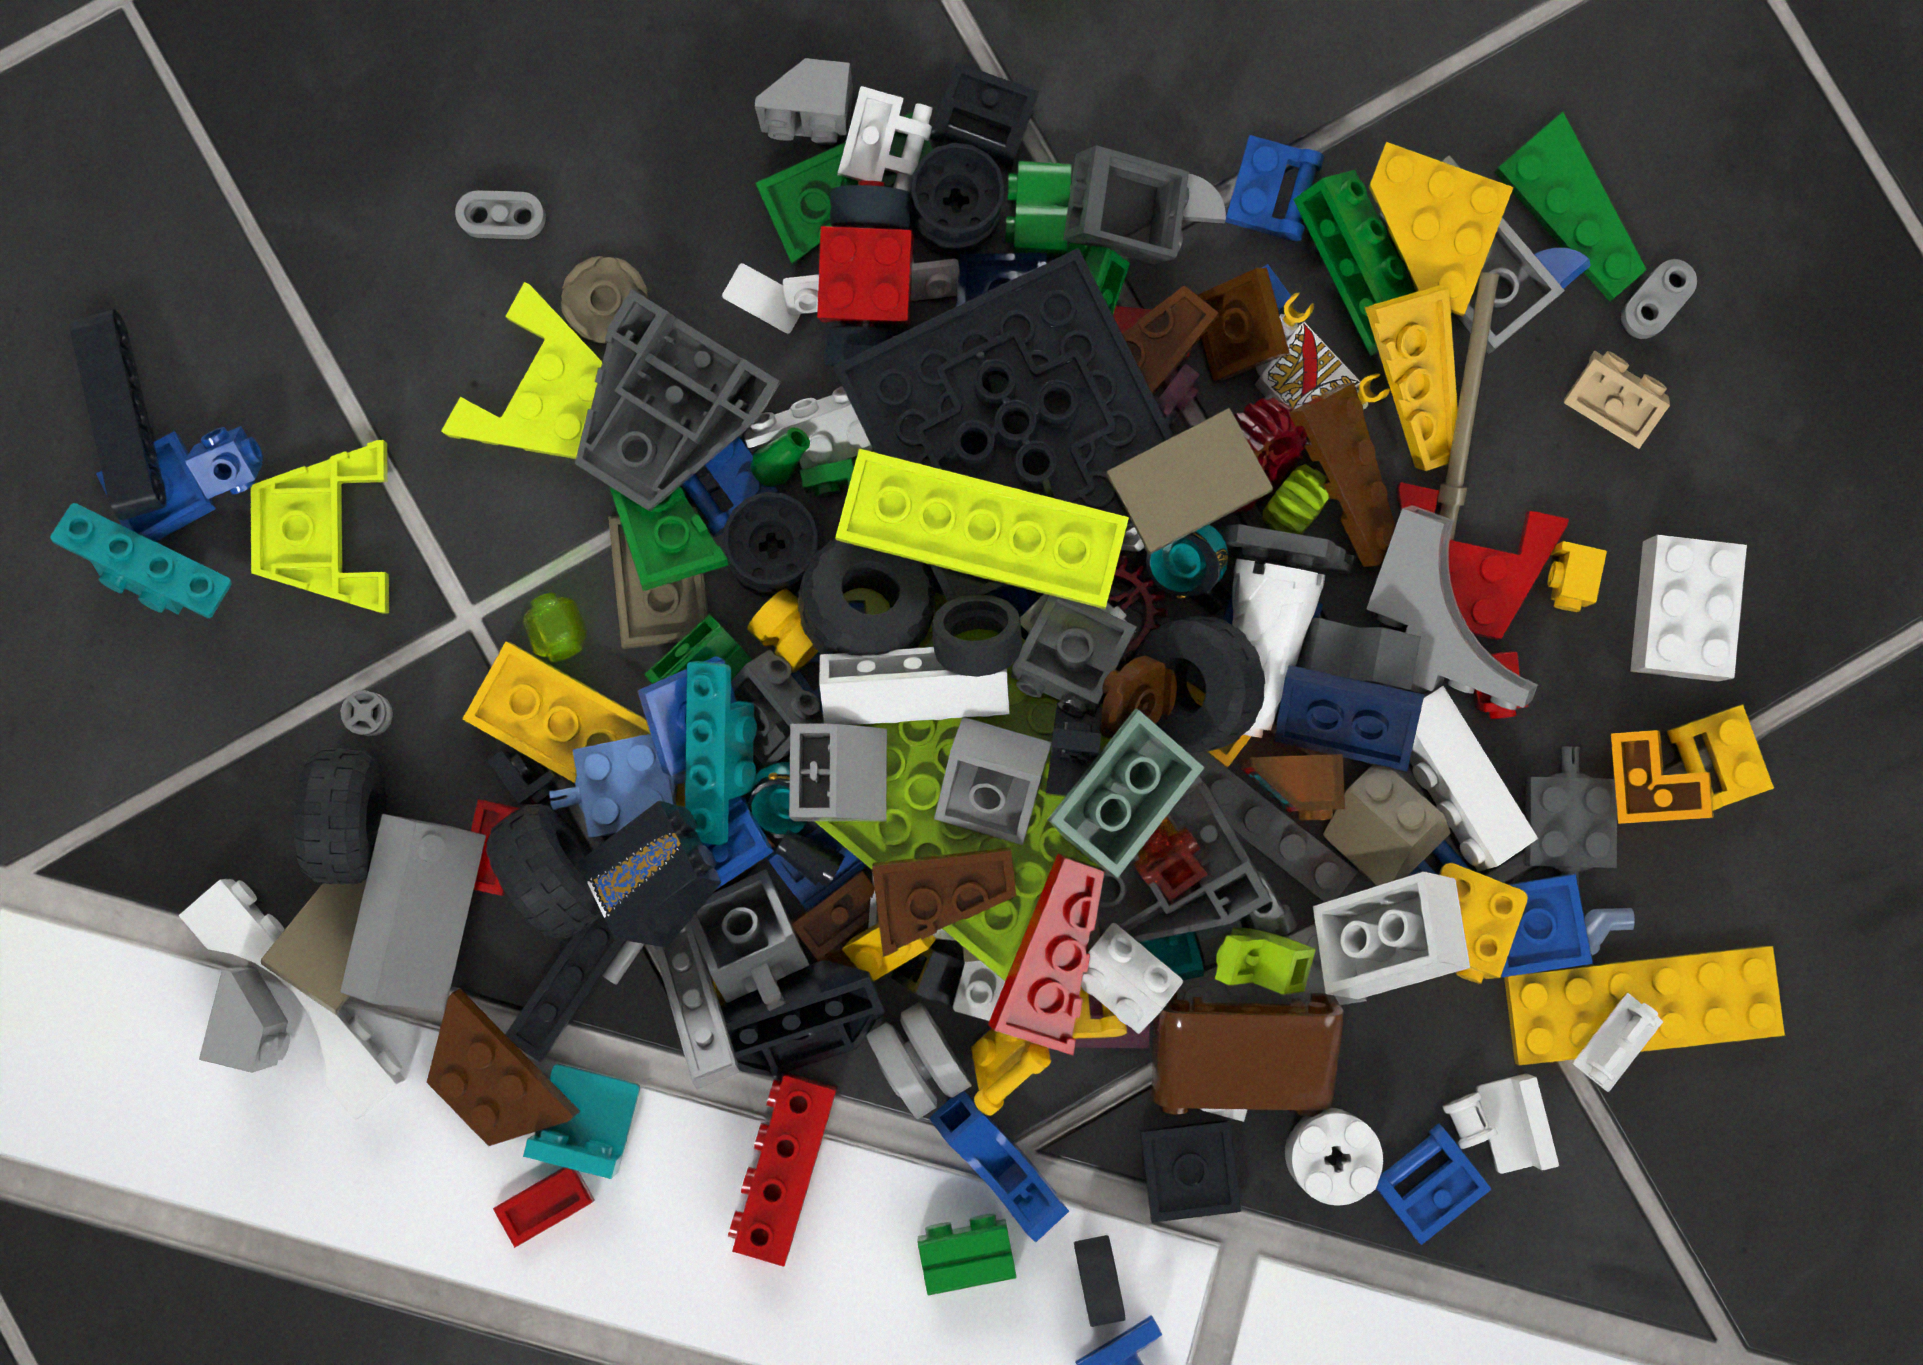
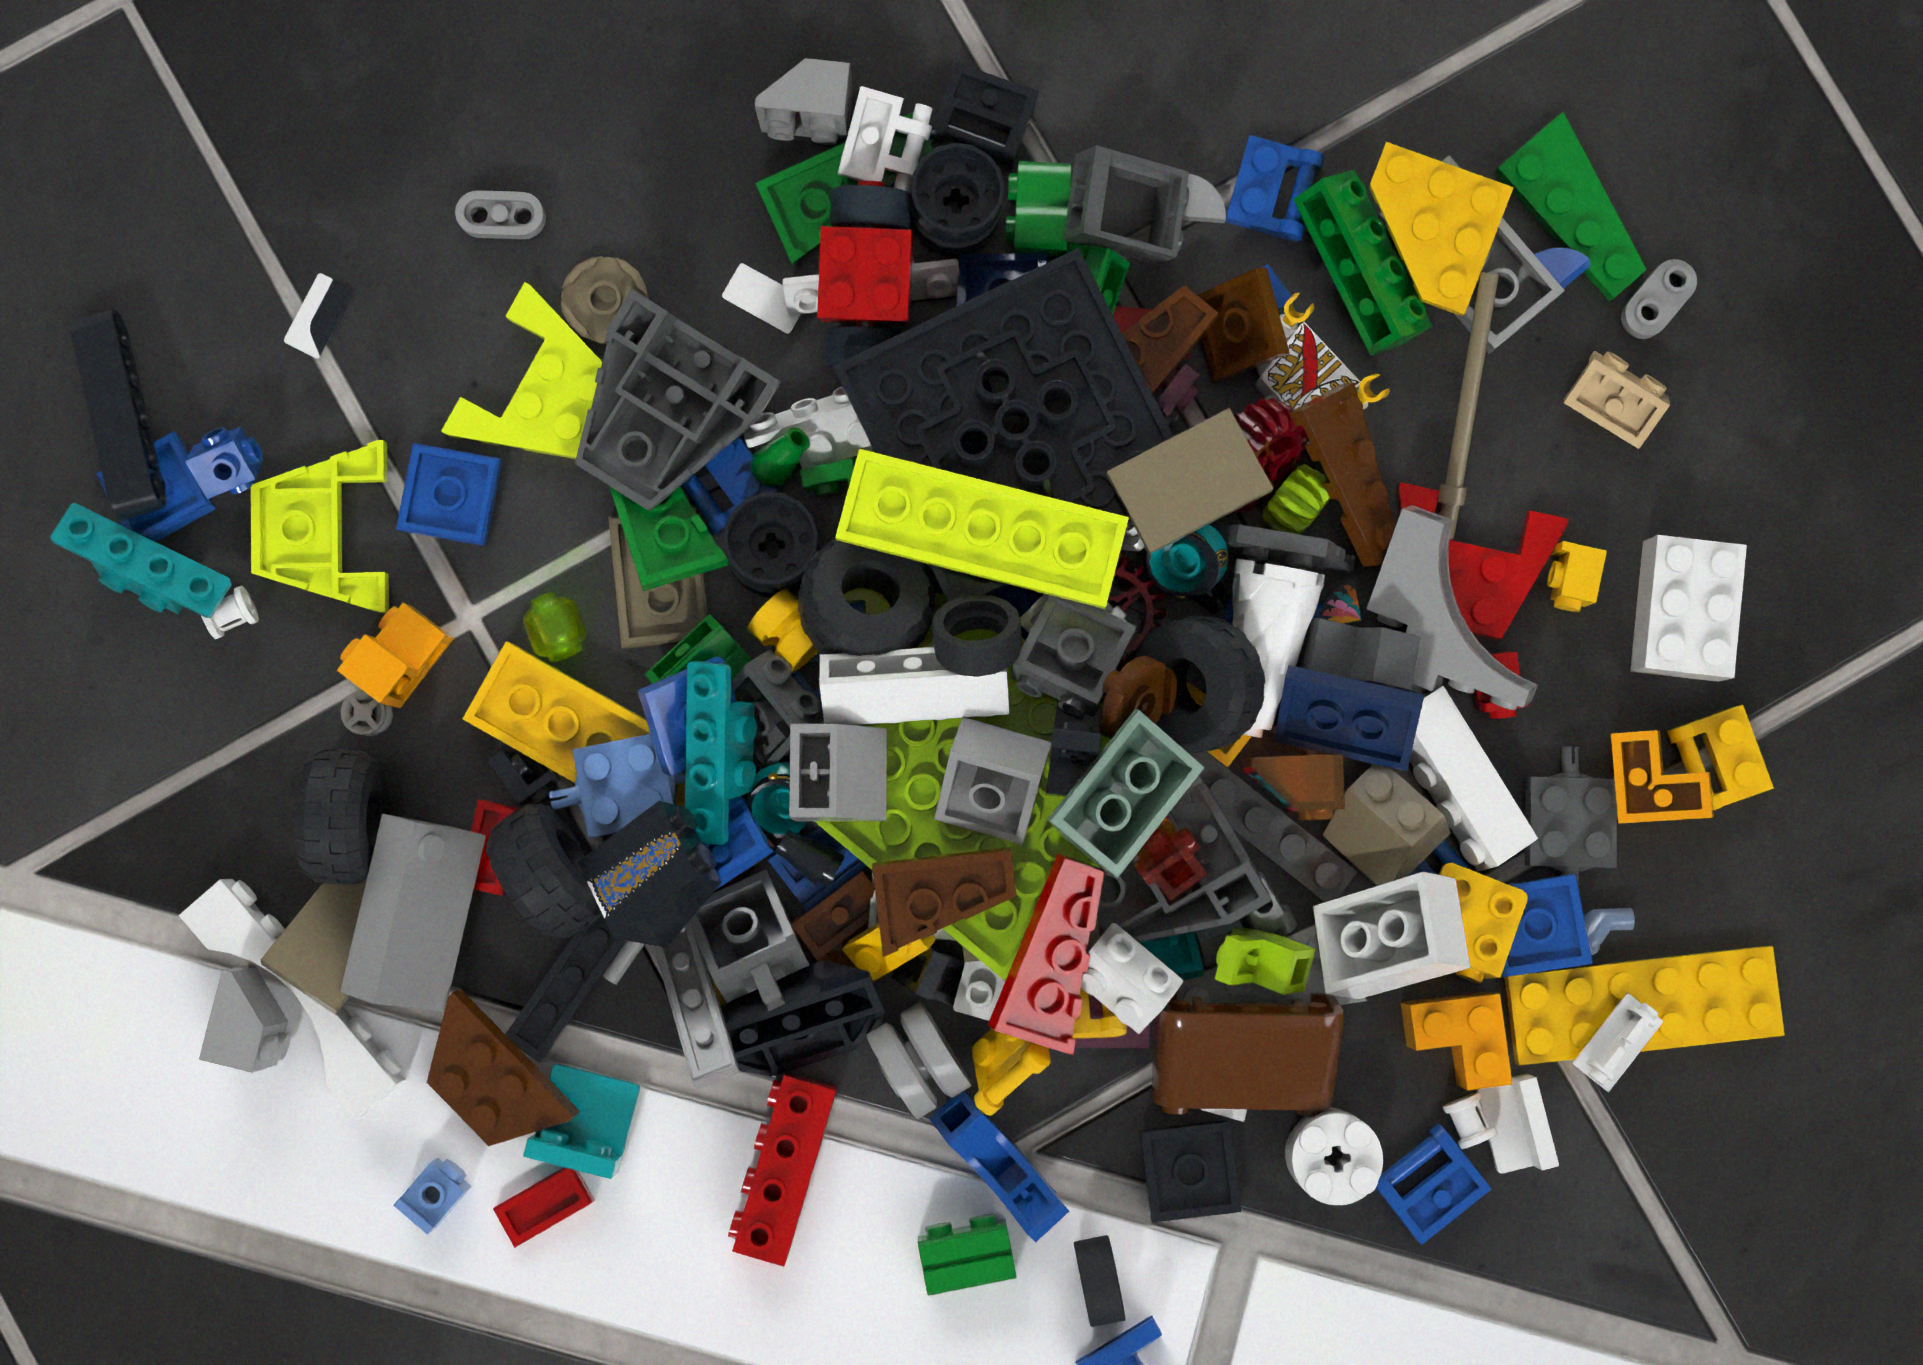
yellow wing [1365,286,1458,471] -> none
none -> white bush [201,586,259,639]
none -> sticker [284,273,354,359]
none -> light orange brick [337,603,454,708]
none -> medium blue brick [393,1158,472,1235]
none -> blue plate [396,443,502,547]
none -> tile [1319,579,1364,625]
none -> light orange brick [1401,991,1513,1090]

